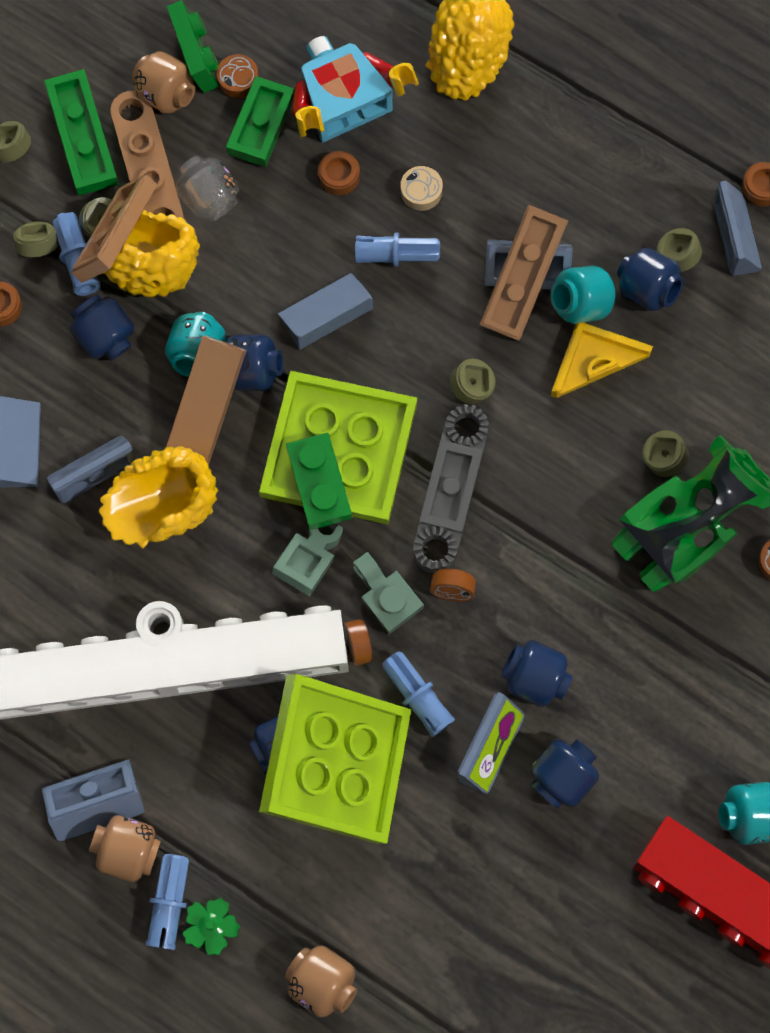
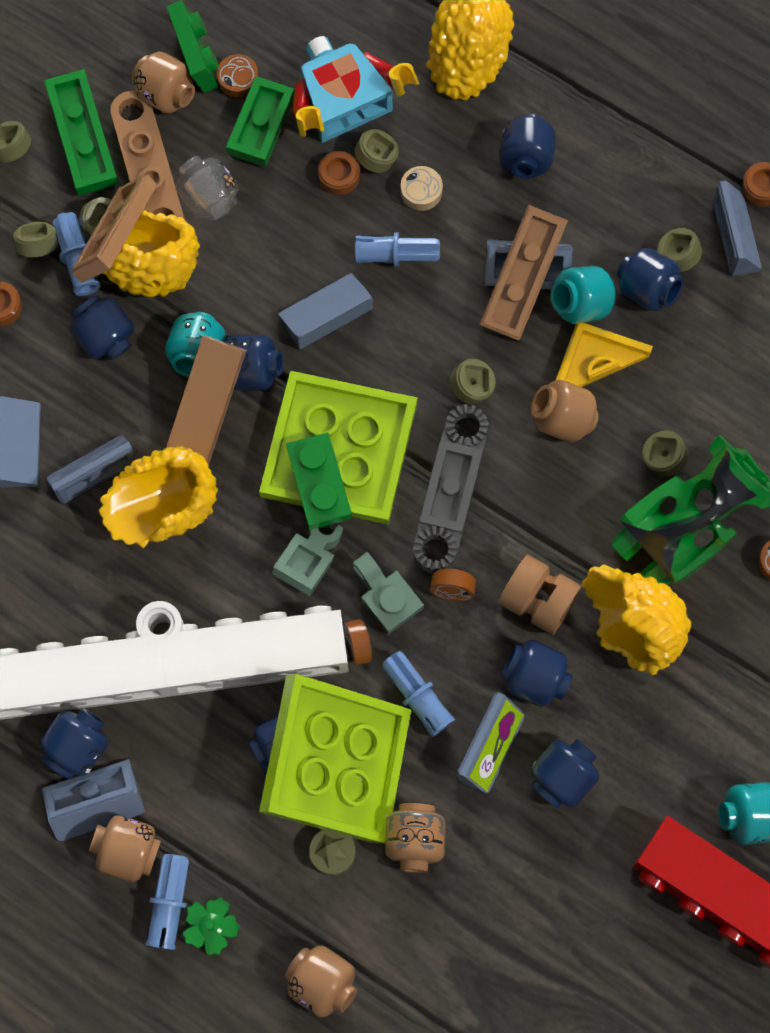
none -> dark blue head [40,708,108,779]
none -> olive tile [309,830,356,876]
none -> olive tile [355,129,399,173]
none -> medium nougat head [385,803,446,873]
none -> medium nougat wheel [498,554,582,636]
none -> dark blue head [499,114,556,179]
none -> medium nougat head [531,379,598,443]
none -> yellow piece [582,565,691,675]

